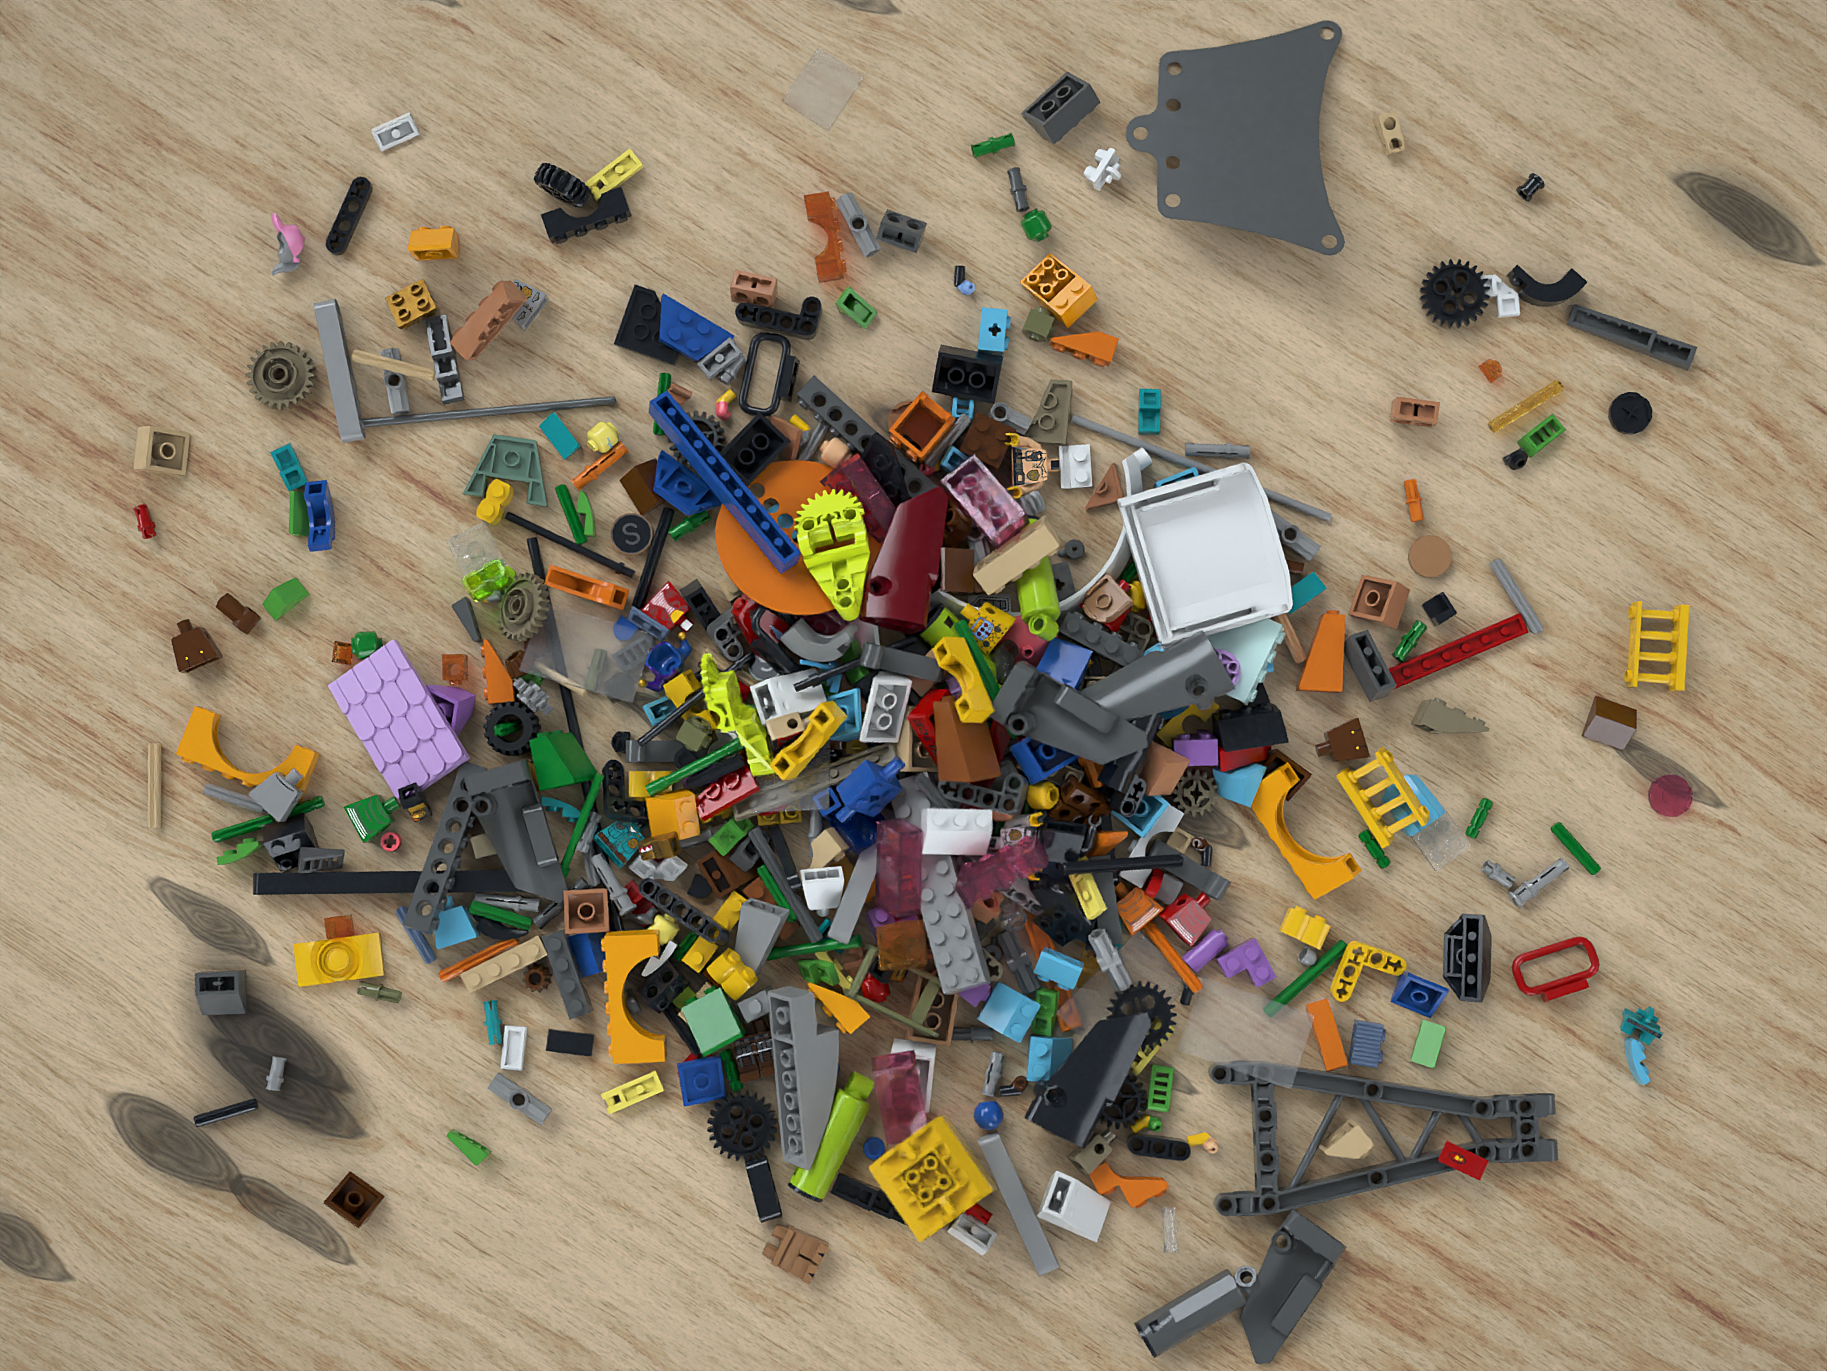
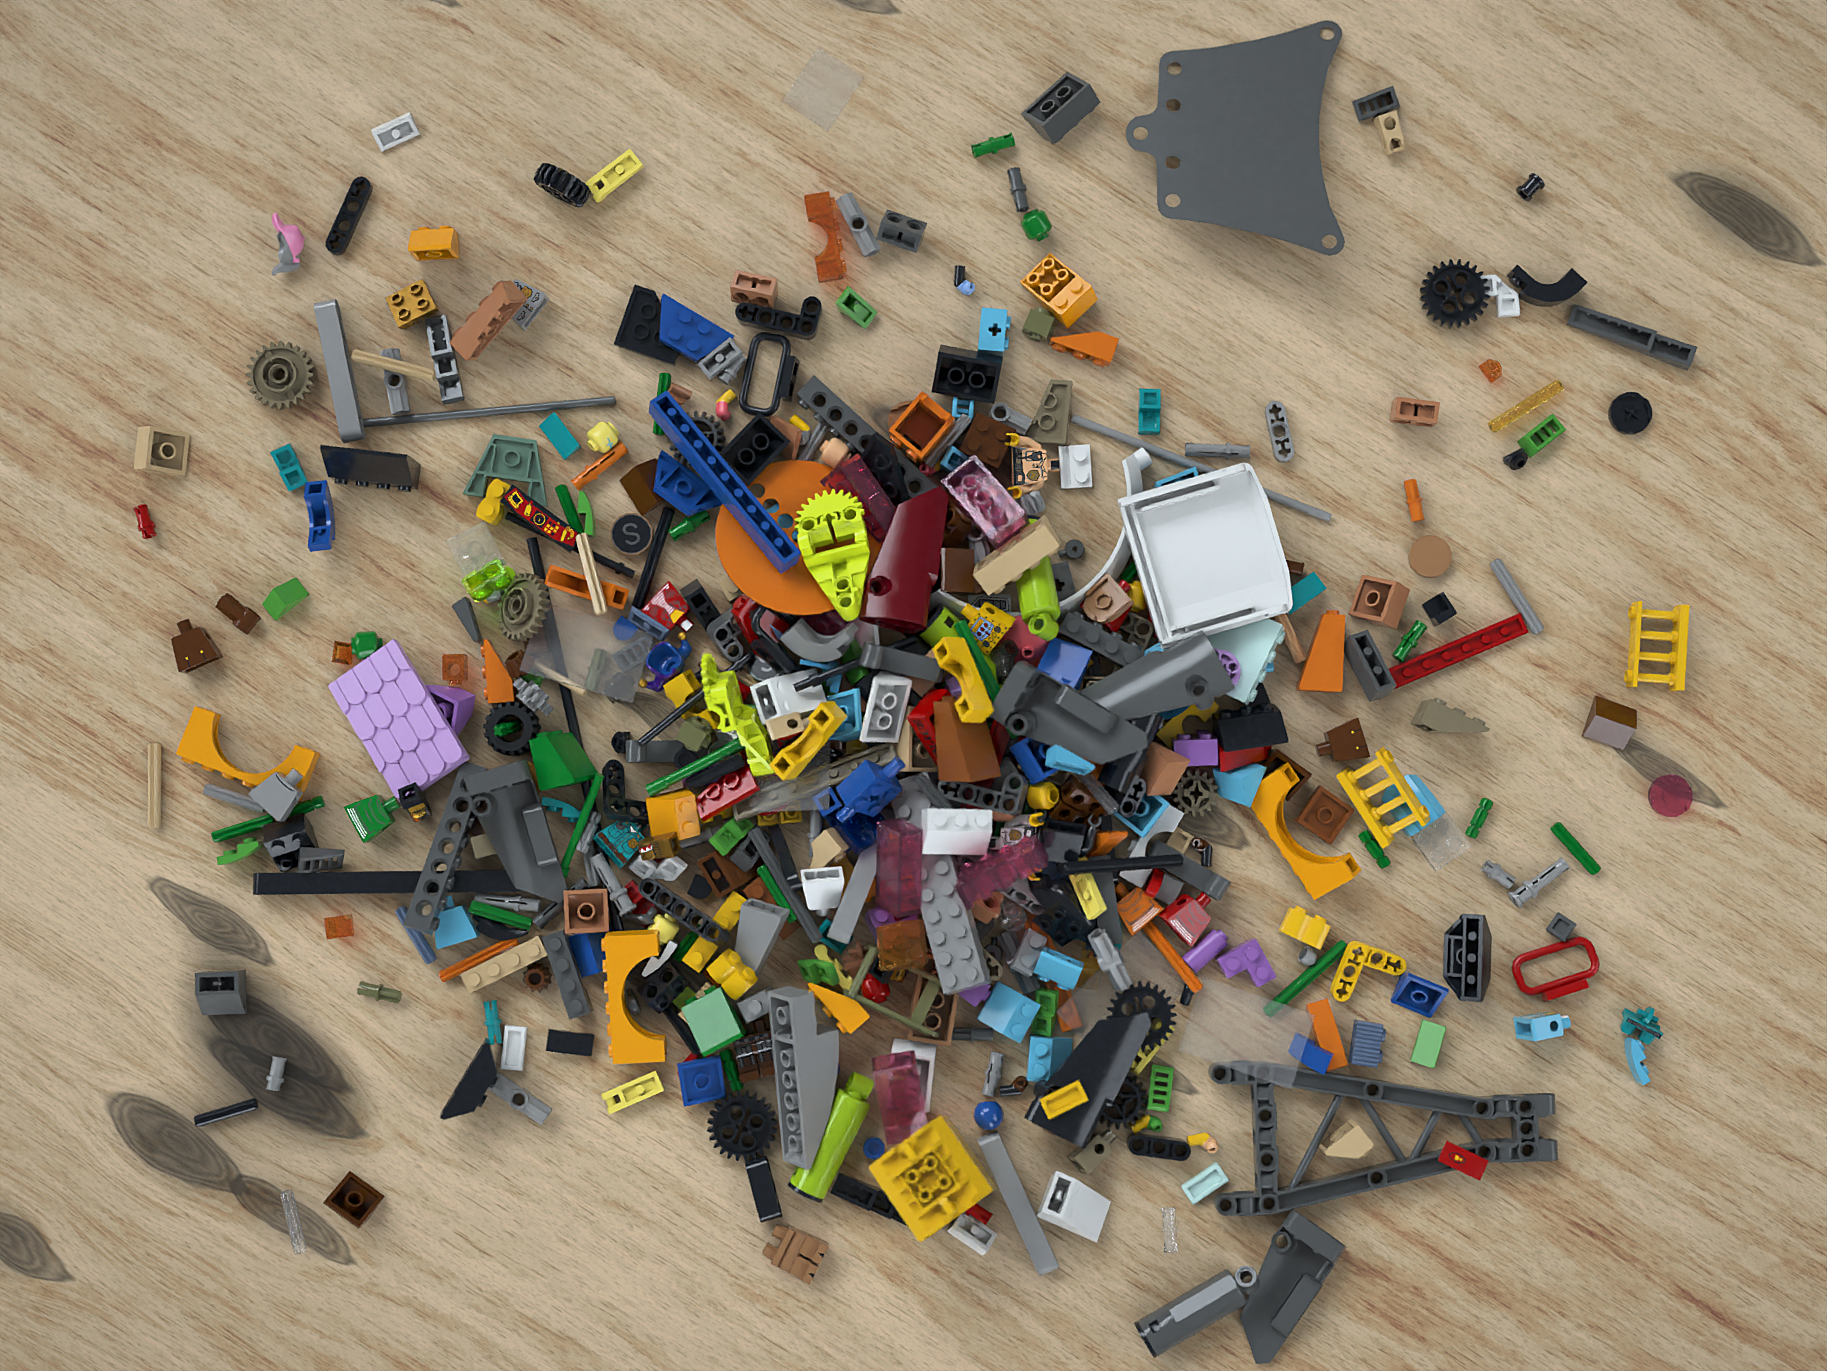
bright green slope [289,491,309,536] -> none
yellow slope [293,932,385,987] -> none
coral bush [380,832,402,851] -> none
bright green slope [447,1129,492,1166] -> none
black arch [541,187,632,244] -> none
yellow brick [629,771,674,801] -> none
medium azure slope [643,696,677,726] -> none
green piece [766,934,862,961] -> none
white hips [1084,148,1122,191] -> none
nougat tile [1085,463,1124,510] -> none
orange arch [1089,1159,1169,1208] -> none
light grey piece [1271,509,1321,562] -> none
none -> clear axle [280,1189,307,1254]
none -> black slope [320,445,421,492]
none -> black wedge [440,1038,498,1120]
none -> tile [499,484,580,553]
none -> tan axle [576,533,608,615]
none -> light grey plate [1010,928,1048,978]
none -> yellow tile [1039,1080,1088,1120]
none -> medium azure slope [1045,745,1095,775]
none -> clear axle [1074,772,1120,815]
none -> light aqua tile [1181,1162,1229,1205]
none -> light grey beam [1264,401,1294,463]
none -> blue slope [1288,1032,1334,1075]
none -> dark orange plate [1295,785,1355,845]
none -> dark grey slope [1352,86,1400,122]
none -> medium azure torso [1513,1012,1571,1041]
none -> dark grey tile [1546,912,1577,943]

